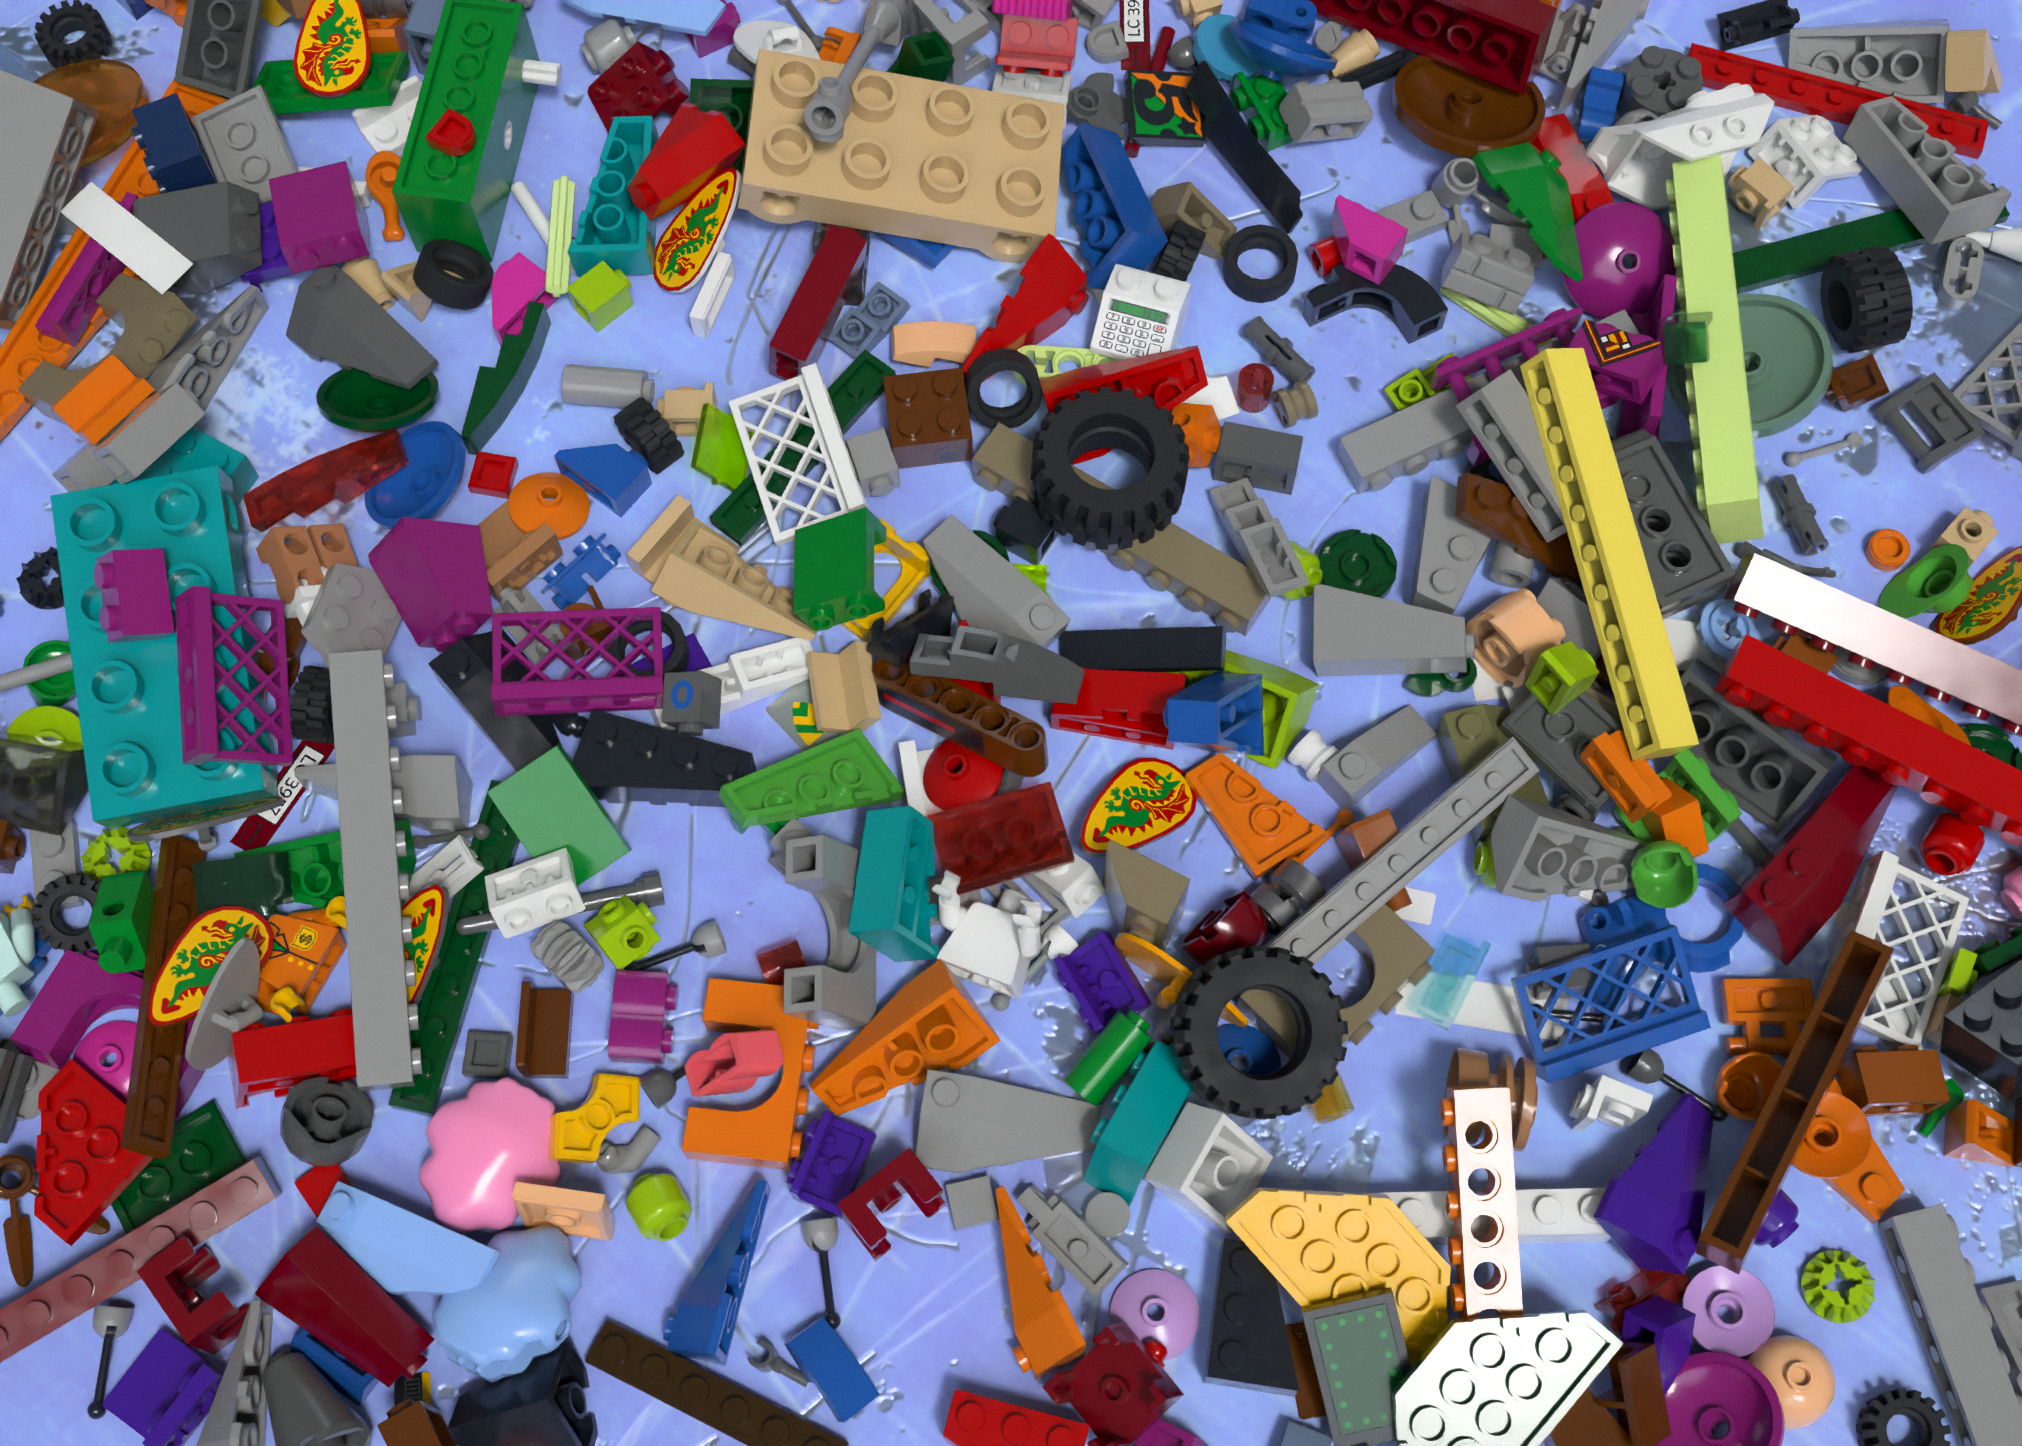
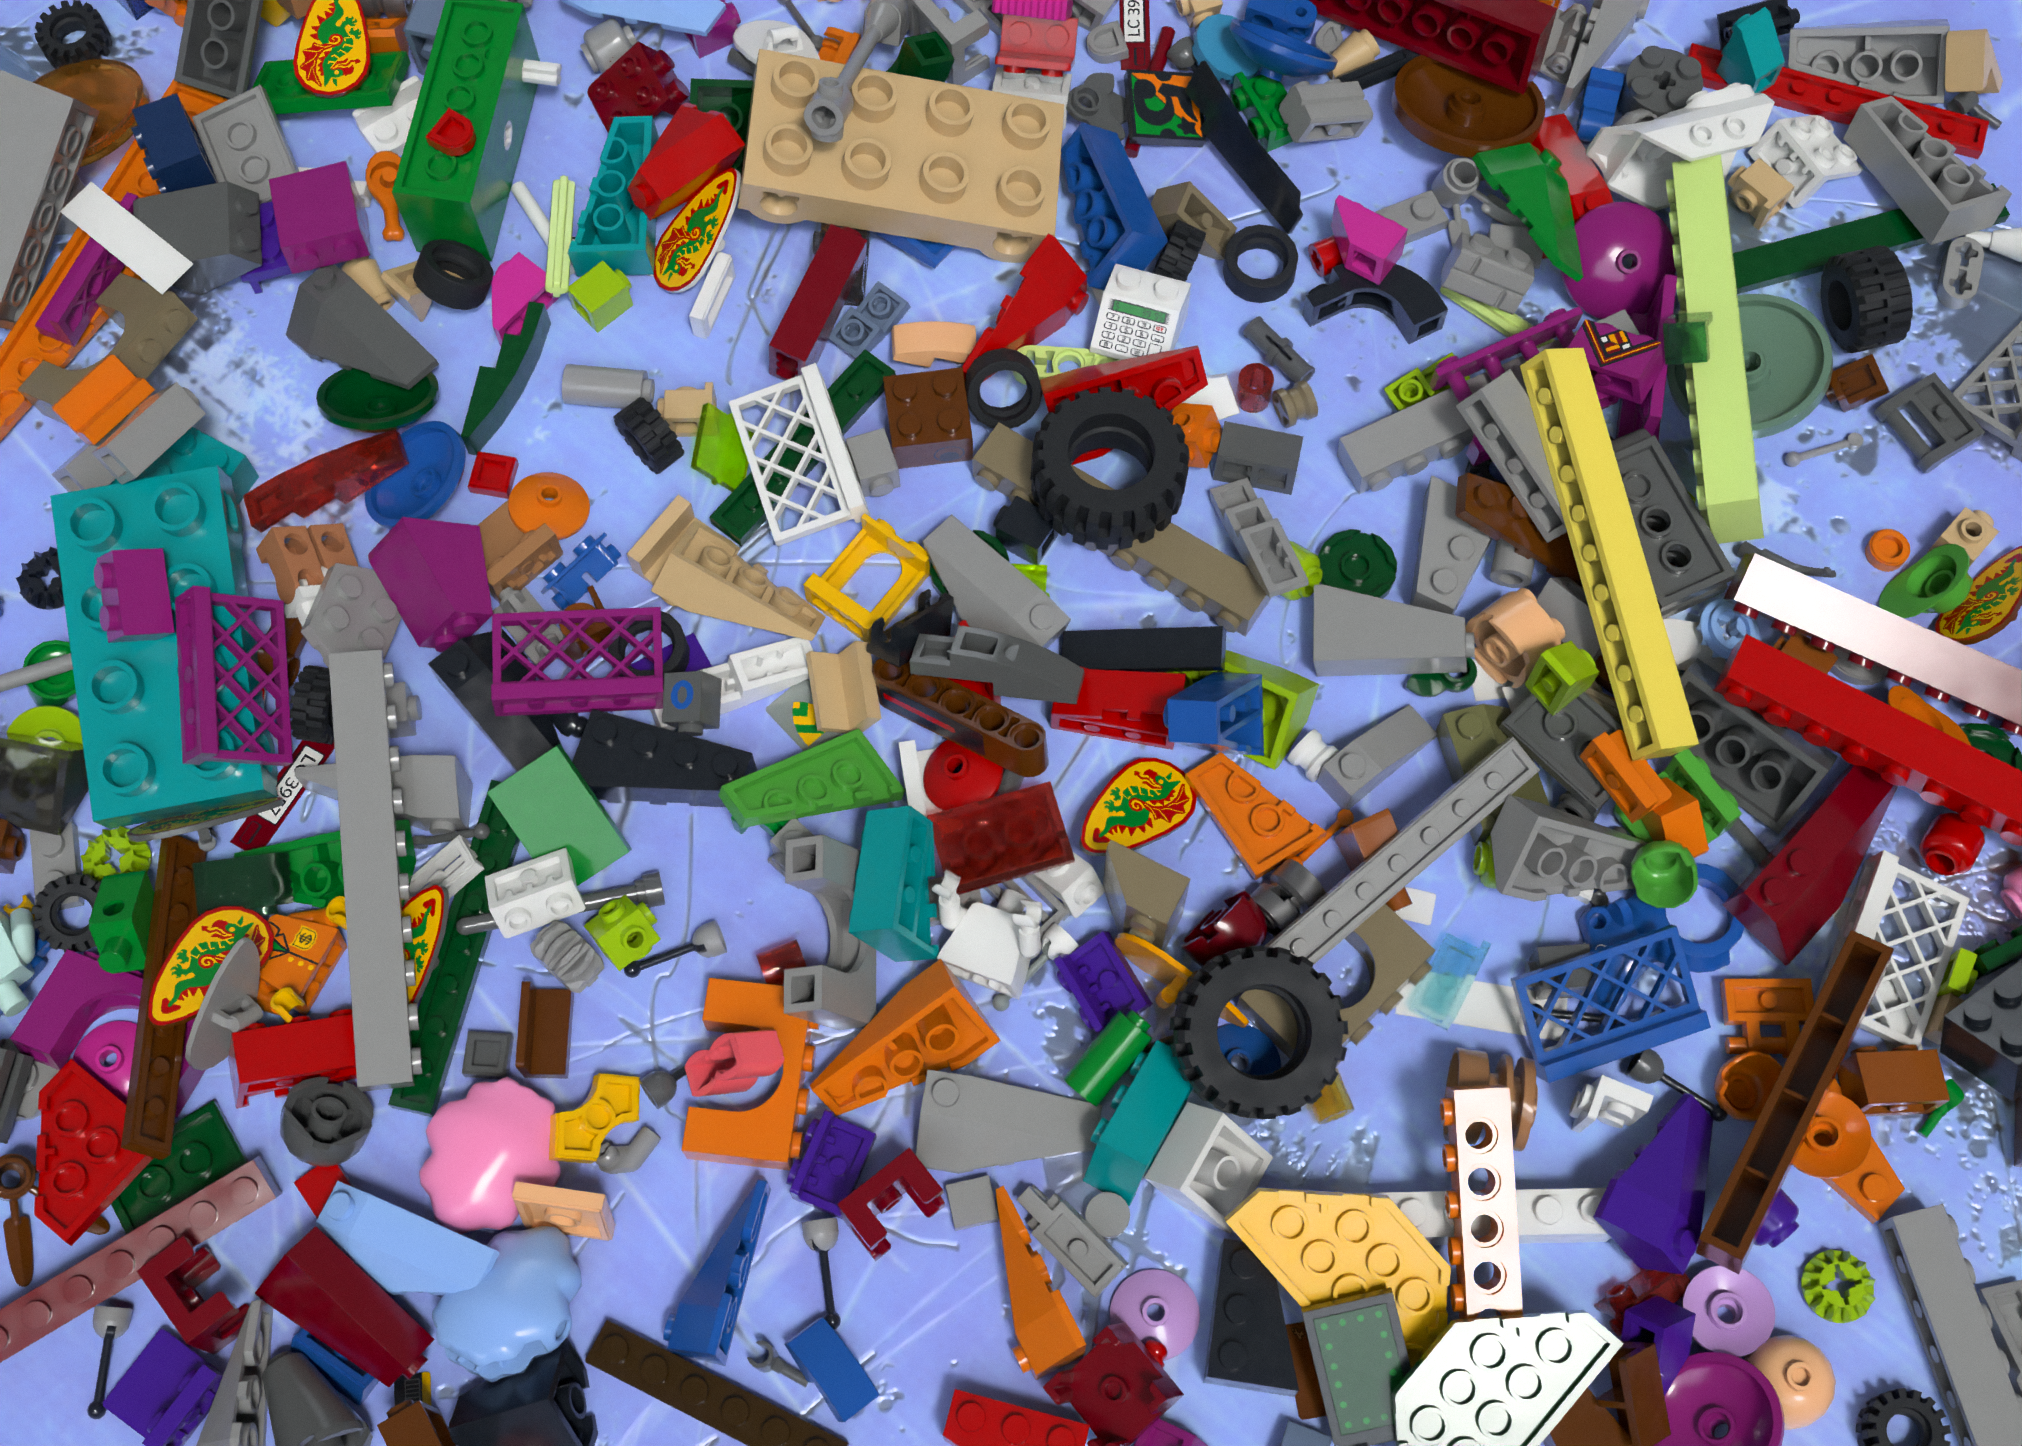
light grey wedge [146,285,269,428] -> none
blue slope [554,444,652,518] -> none
magenta brick [608,970,679,1065] -> none
lime head [625,1173,692,1242] -> none
green panel [793,507,886,631] -> none
dark grey pin [1770,474,1829,556] -> none
orange slope [1943,1099,2015,1167] -> none
none -> teal slope [1716,7,1785,93]

